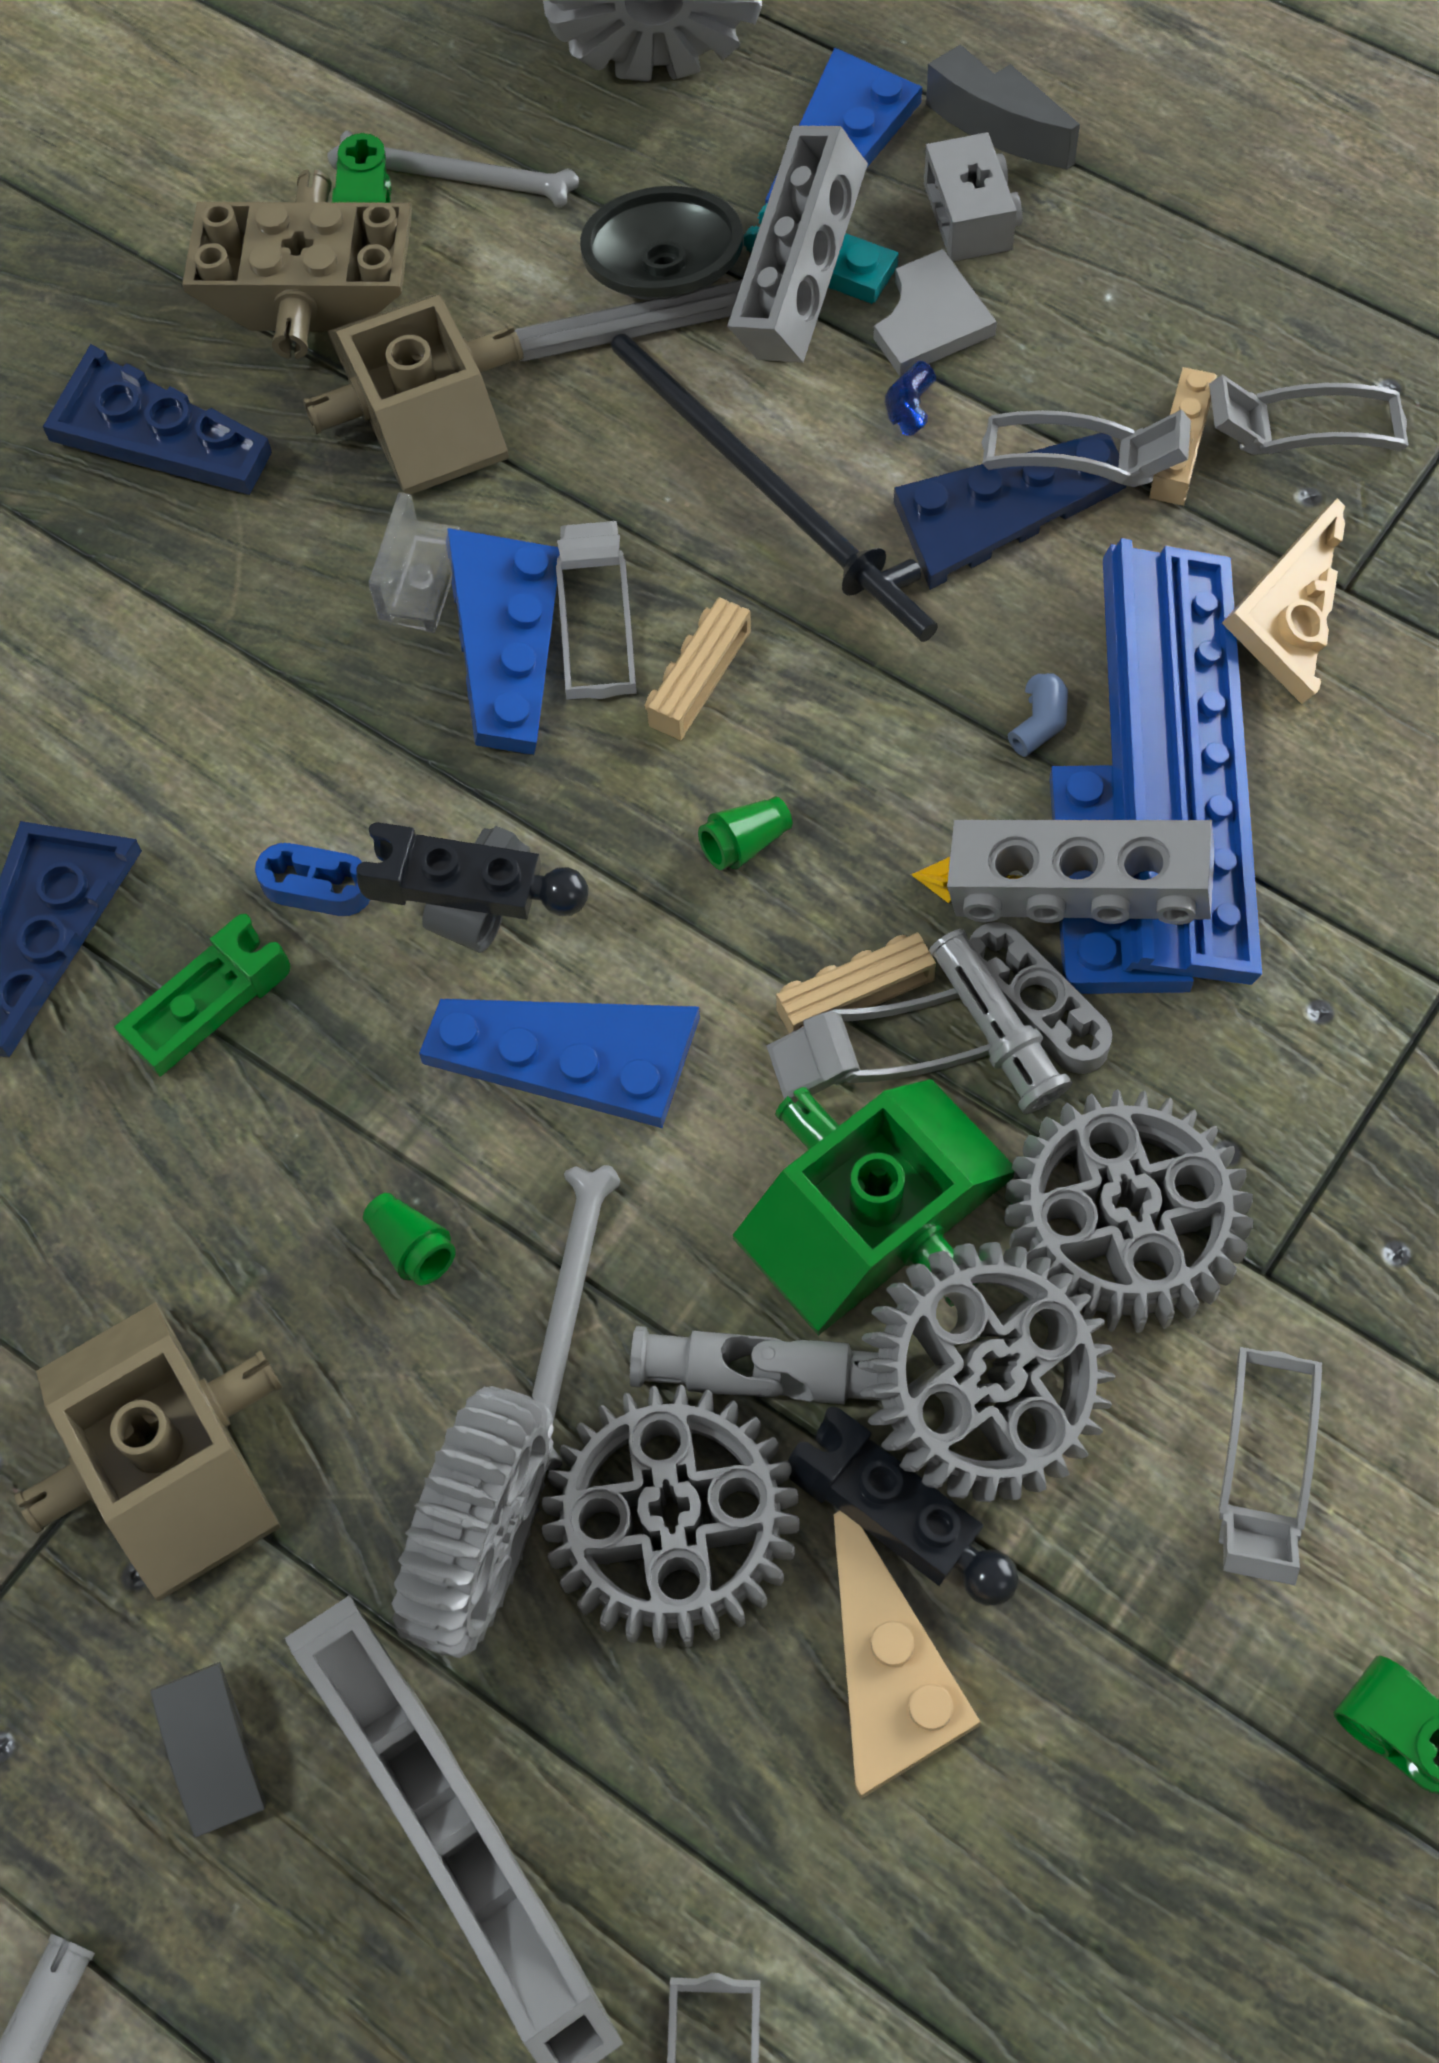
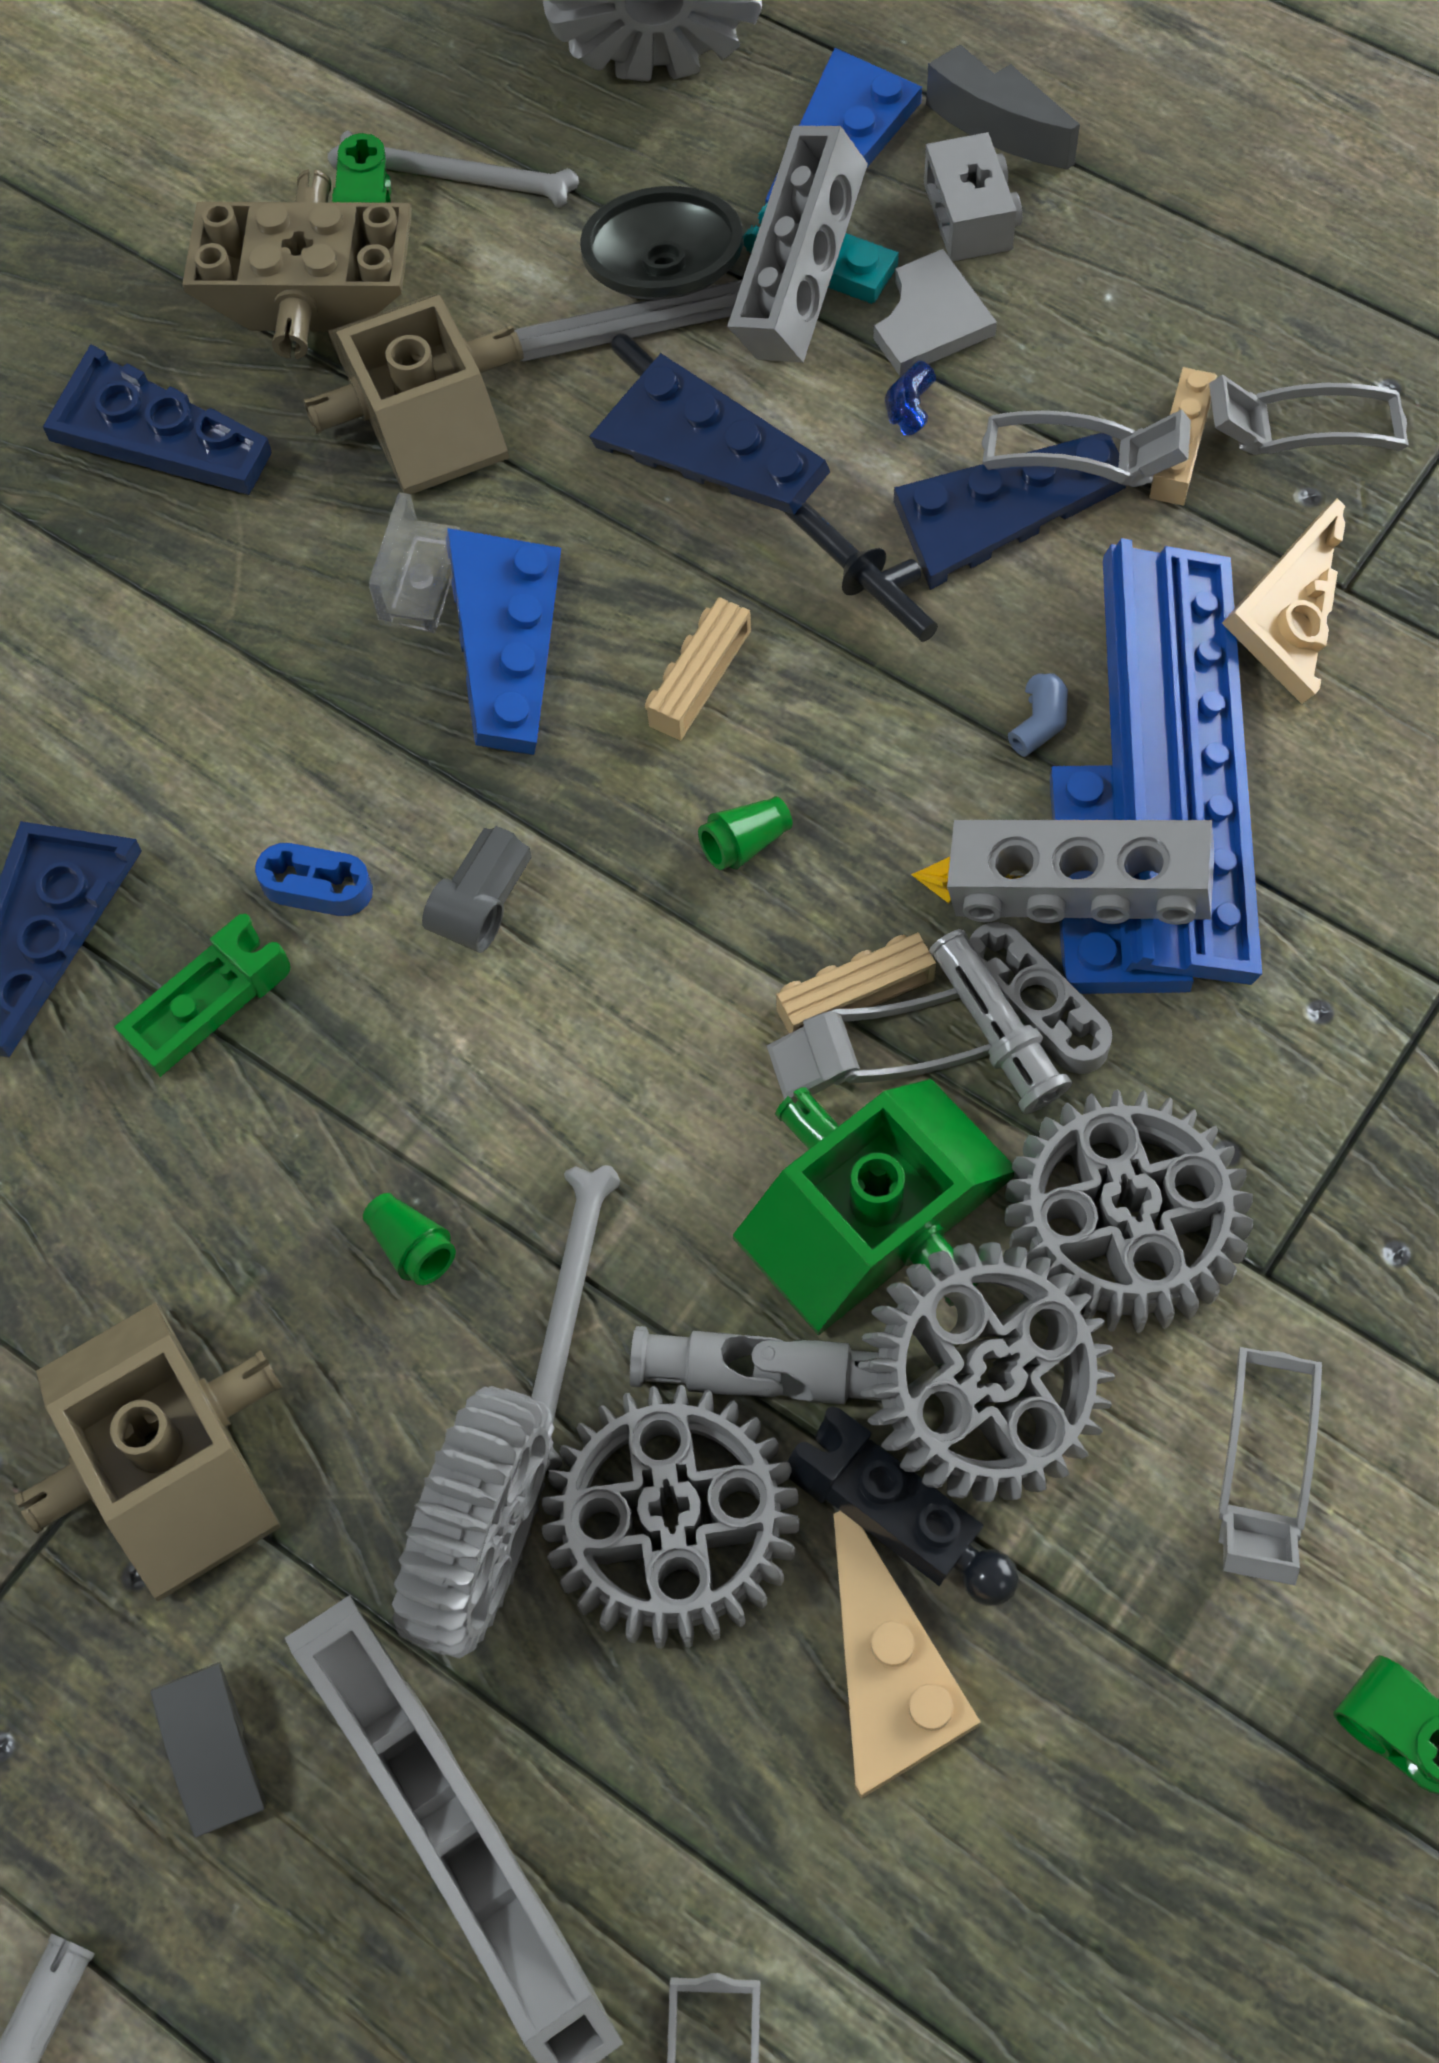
black plate [356,822,589,920] -> none
blue wing [419,999,700,1128] -> none
light grey piece [556,521,637,700] -> none
none -> dark blue wing [589,353,830,515]

